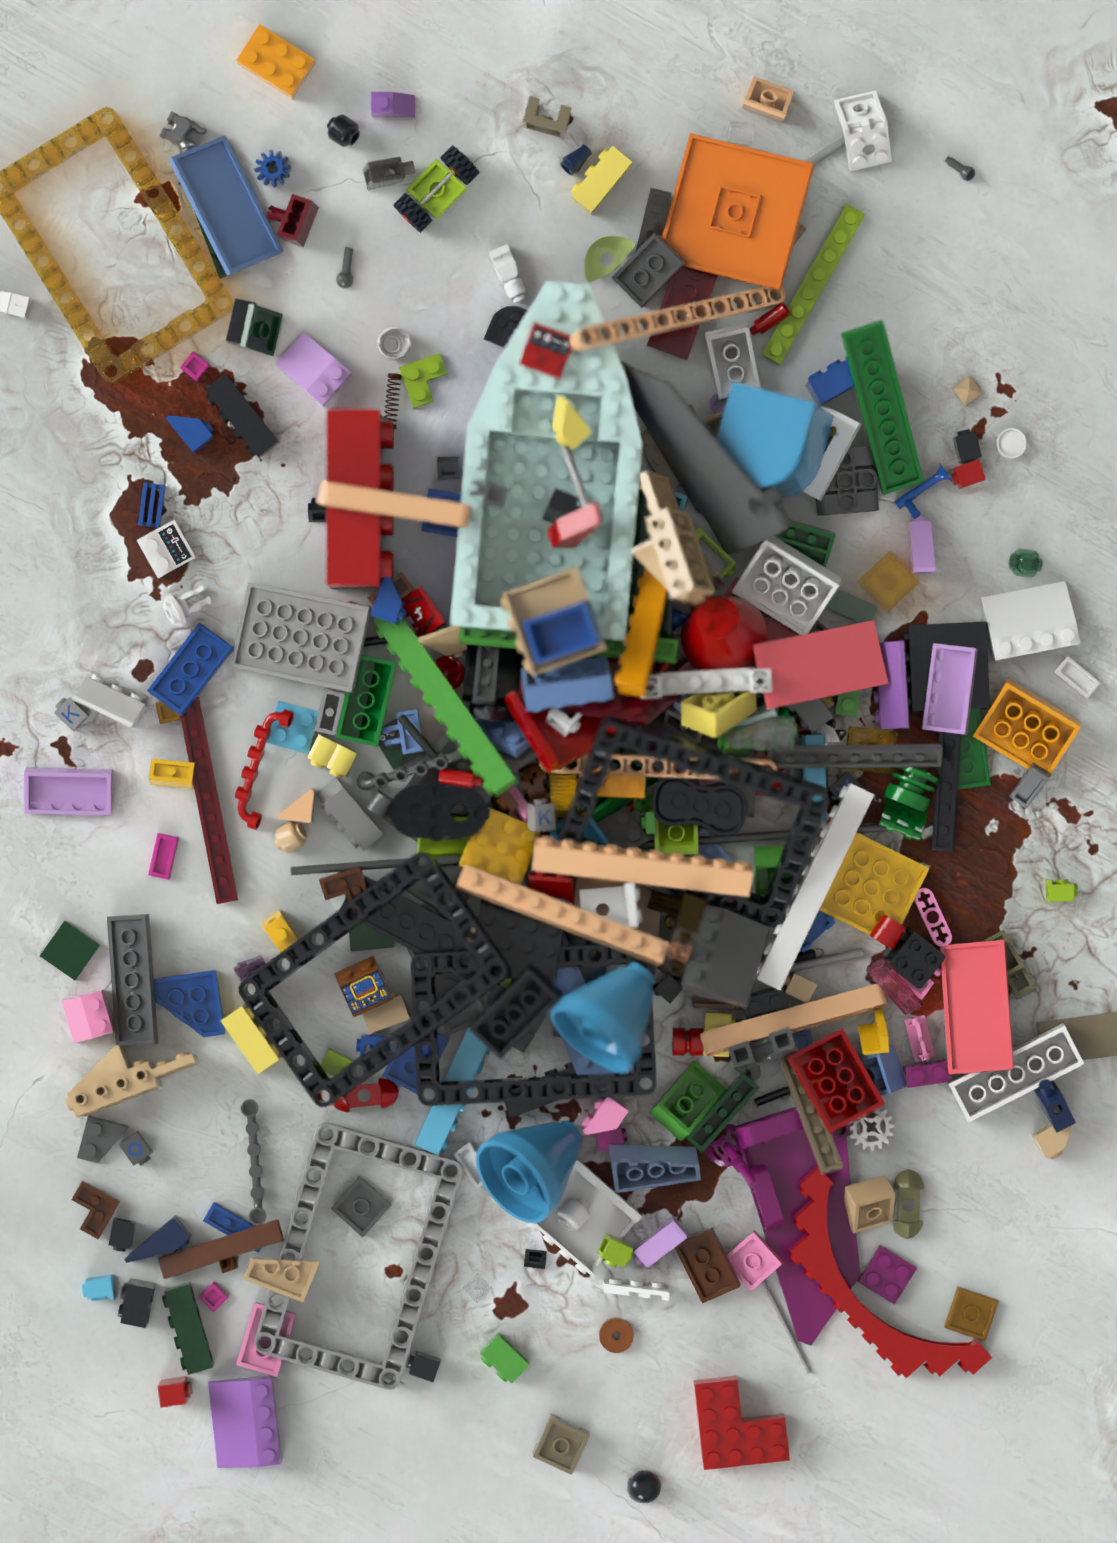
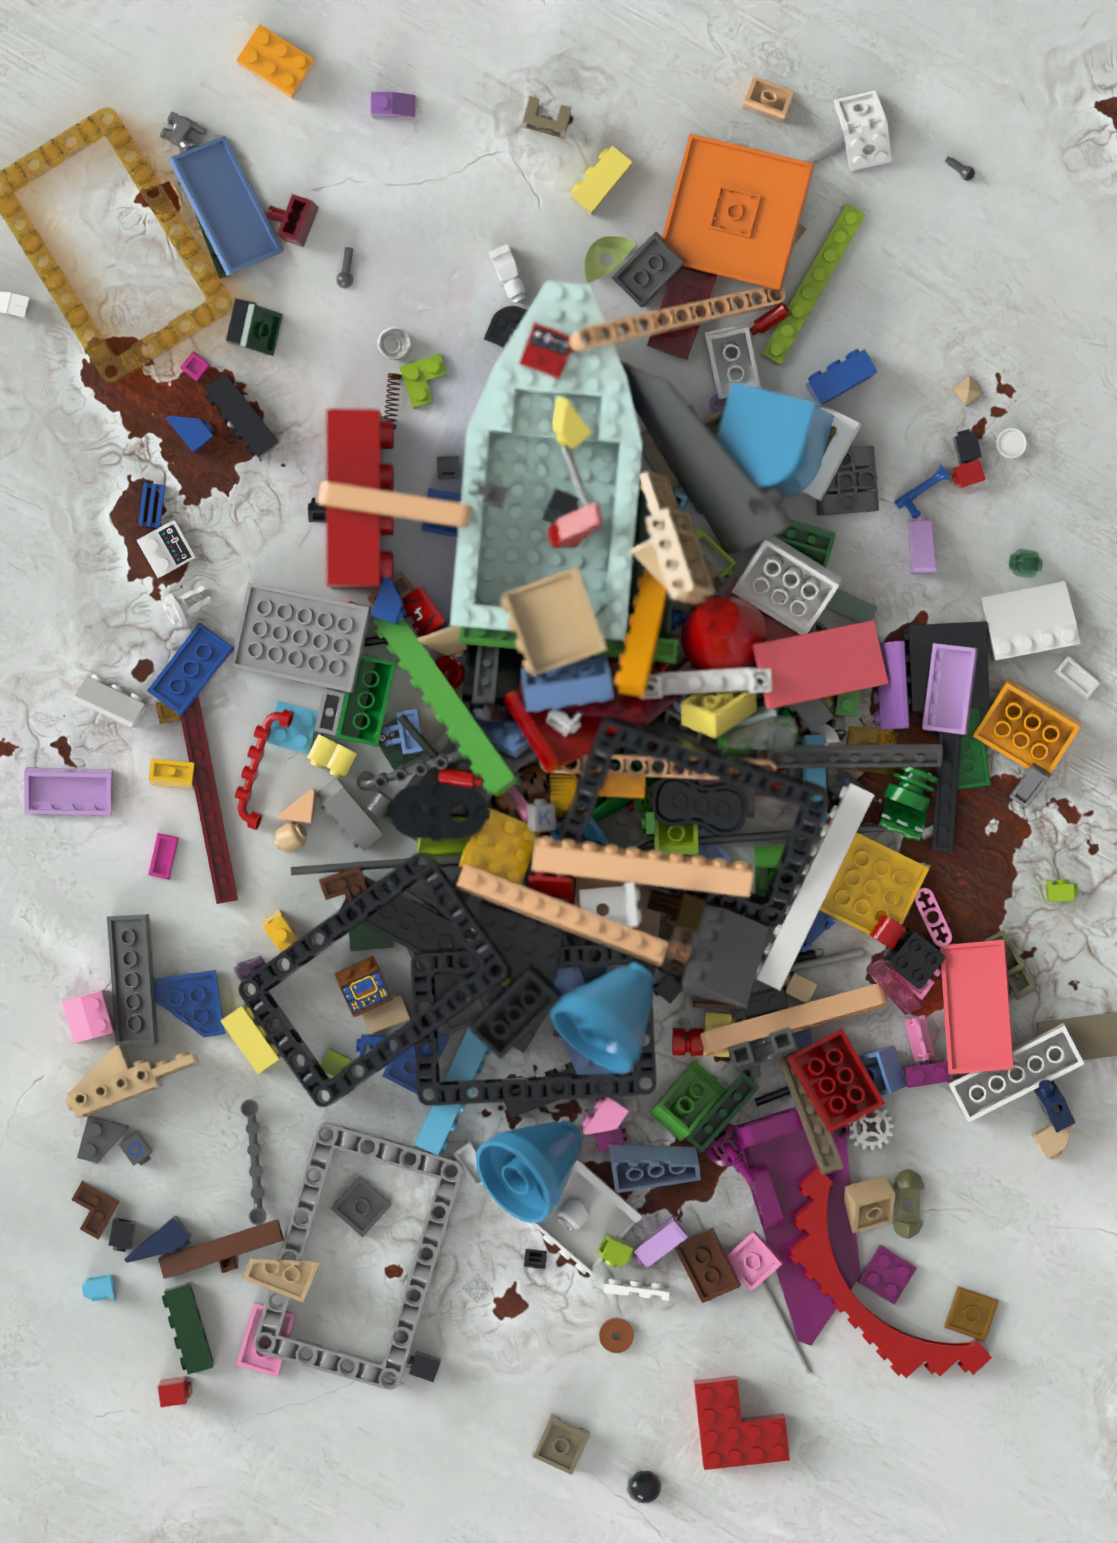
dark green tile [40,921,100,981] -> none
light grey brick [54,697,90,731] -> none
black brick [118,1278,156,1328] -> none
dark pink tile [198,1281,229,1312] -> none
blue tile [203,1202,261,1253] -> none
medium lavender slope [208,1375,282,1468] -> none
blue gear [254,150,291,187] -> none
lavender slope [275,332,352,407] -> none
black head [327,114,360,147] -> none
red piece [333,1078,399,1112] -> none
clear smoke torso [362,157,415,191] -> none
plate [393,145,480,233] -> none
bright green brick [480,1332,530,1384] -> none
blue piece [523,600,604,664] -> none
dark blue cone [560,144,592,176] -> none
clear smoke slope [635,188,672,252] -> none
green plate [840,320,924,495] -> none
clear yellow brick [856,551,920,613] -> none
yellow panel [858,1009,889,1055] -> none

